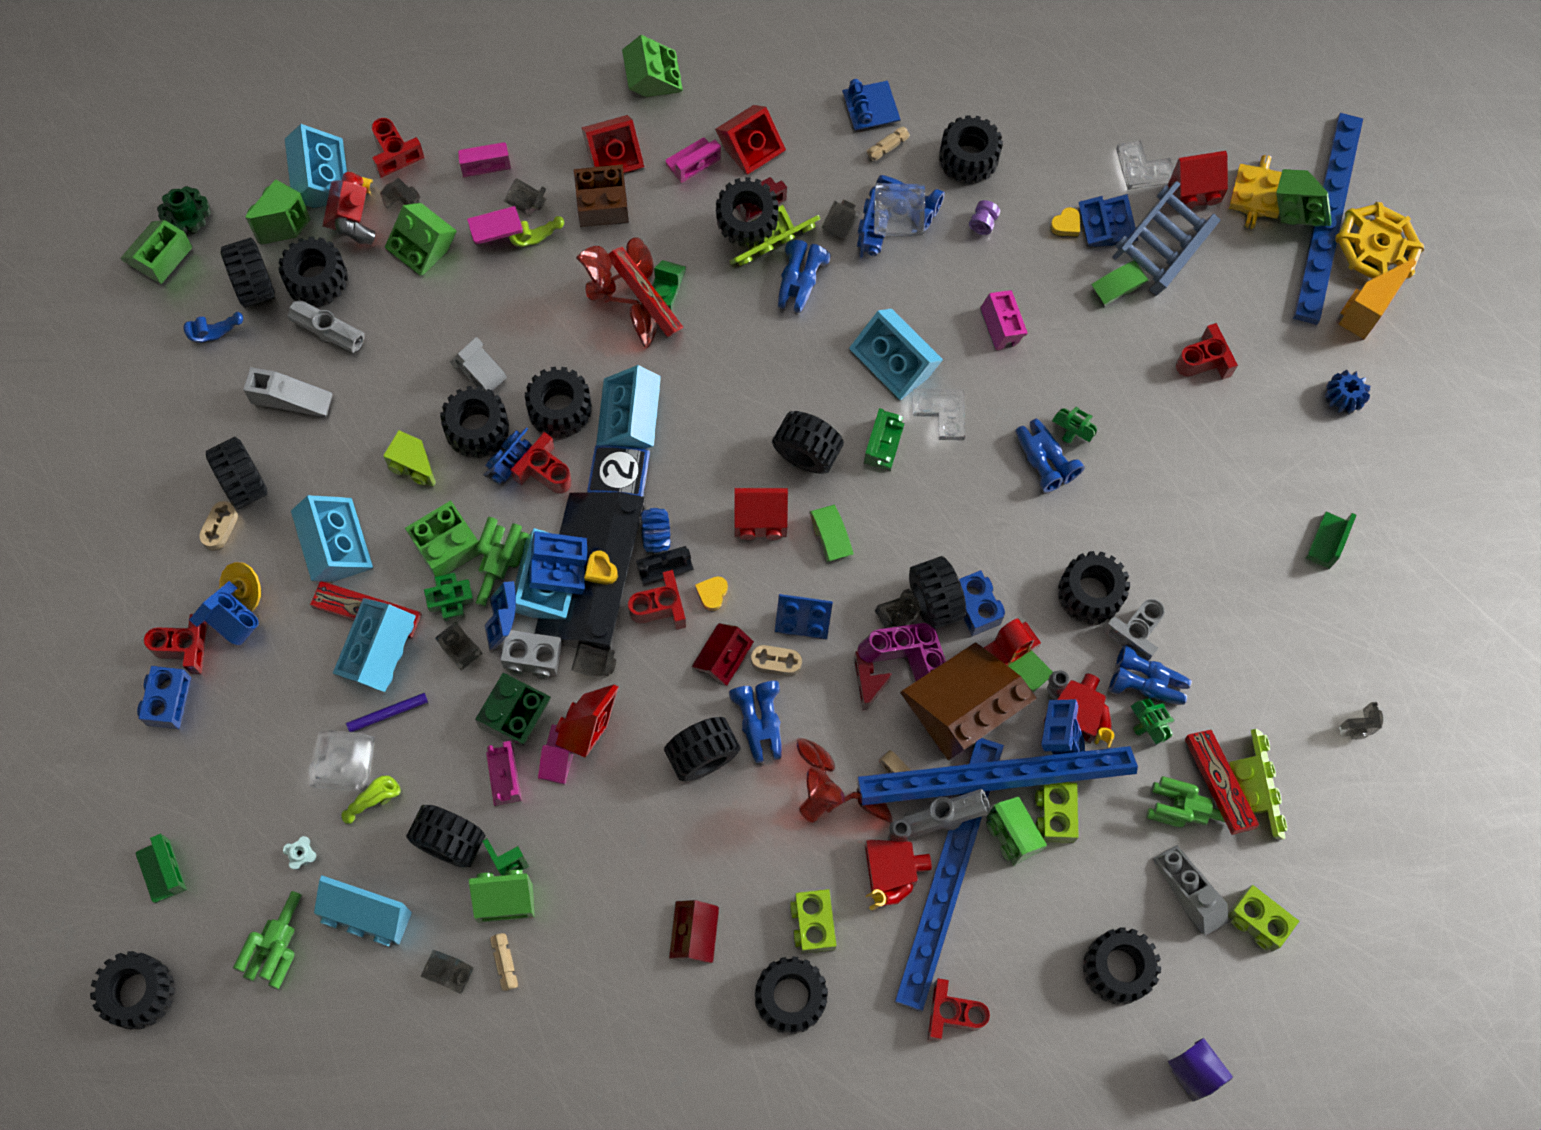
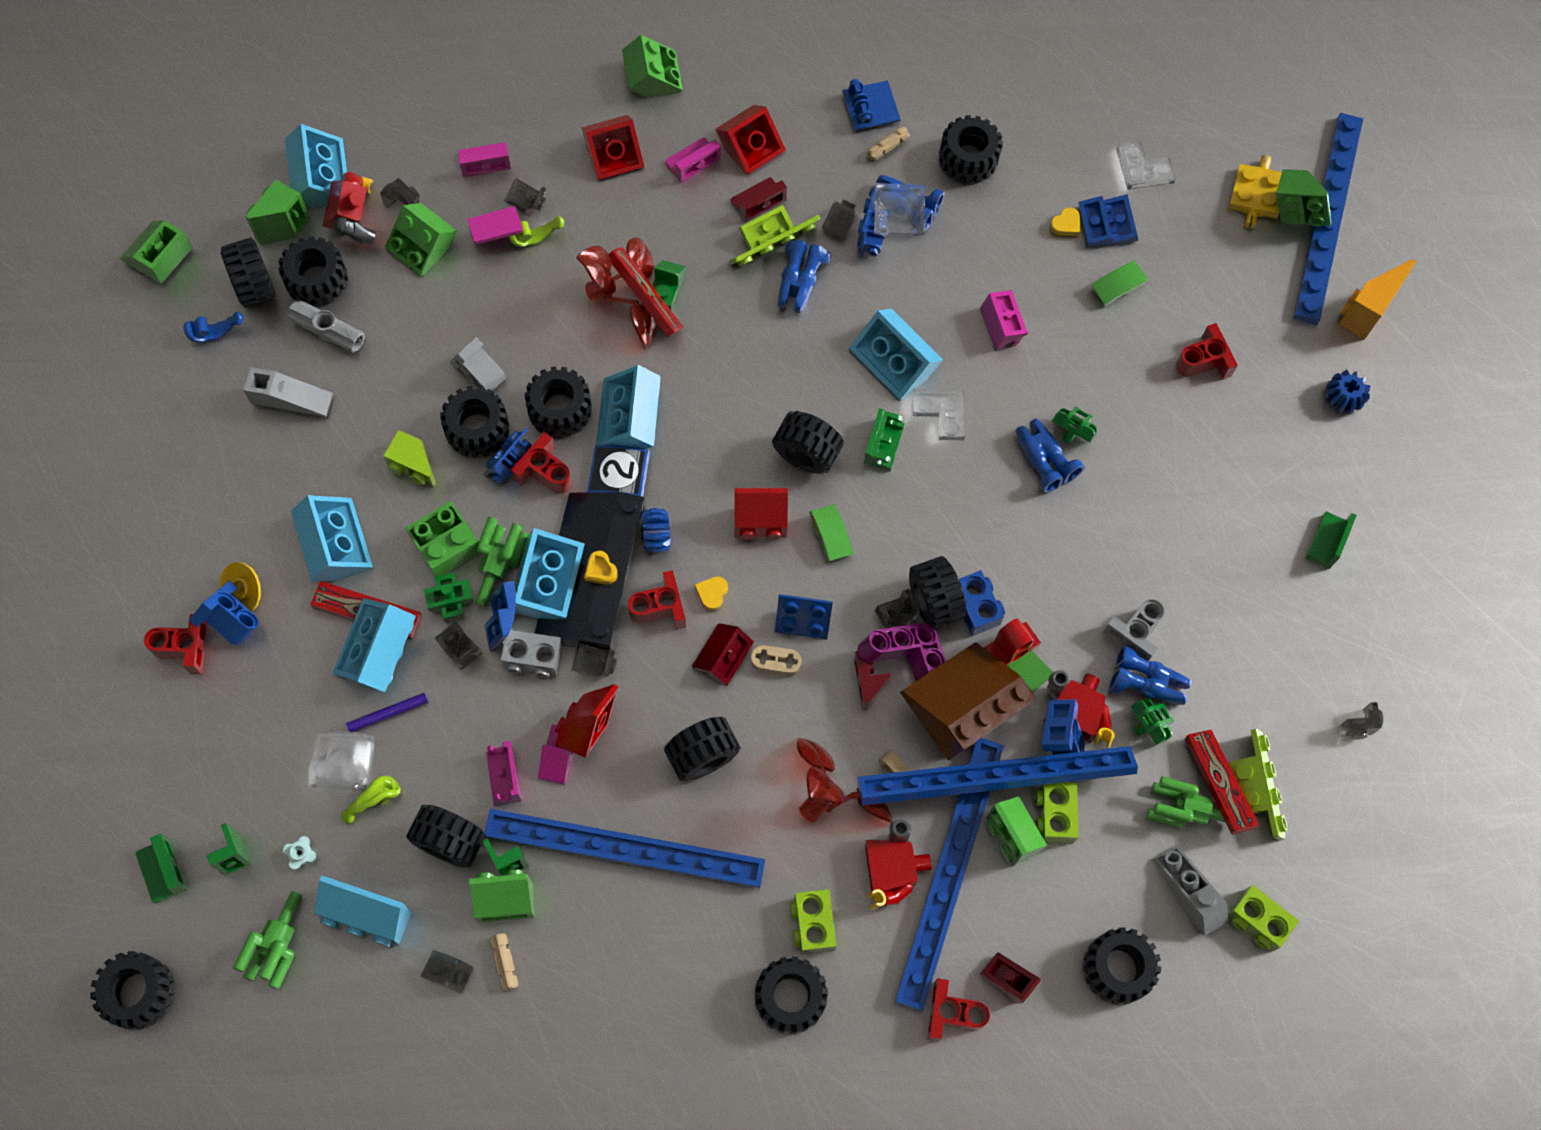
blue brick [137,666,191,729] -> none
dark green plant [157,186,211,234] -> none
tan beam [199,501,238,551] -> none
black tyre [206,436,268,510] -> none
red tile [372,118,425,178] -> none
dark green slope [475,672,551,746] -> none
blue slope [529,531,587,595] -> none
reddish brown slope [573,164,629,227] -> none
black hinge [635,546,694,585] -> none
dark red panel [669,900,719,963] -> none
black tyre [716,177,778,247] -> none
blue piece [729,681,782,764] -> none
light grey piece [903,789,990,838] -> none
medium lavender wheel [969,200,1000,235] -> none
black tyre [1058,551,1130,624] -> none
sand blue fence [1112,181,1221,296] -> none
red slope [1168,151,1228,209] -> none
dark purple piece [1168,1038,1233,1102] -> none
yellow plate [1335,202,1424,279] -> none
none -> green panel [206,823,252,876]
none -> blue plate [484,808,765,889]
none -> dark red slope [980,952,1041,1004]

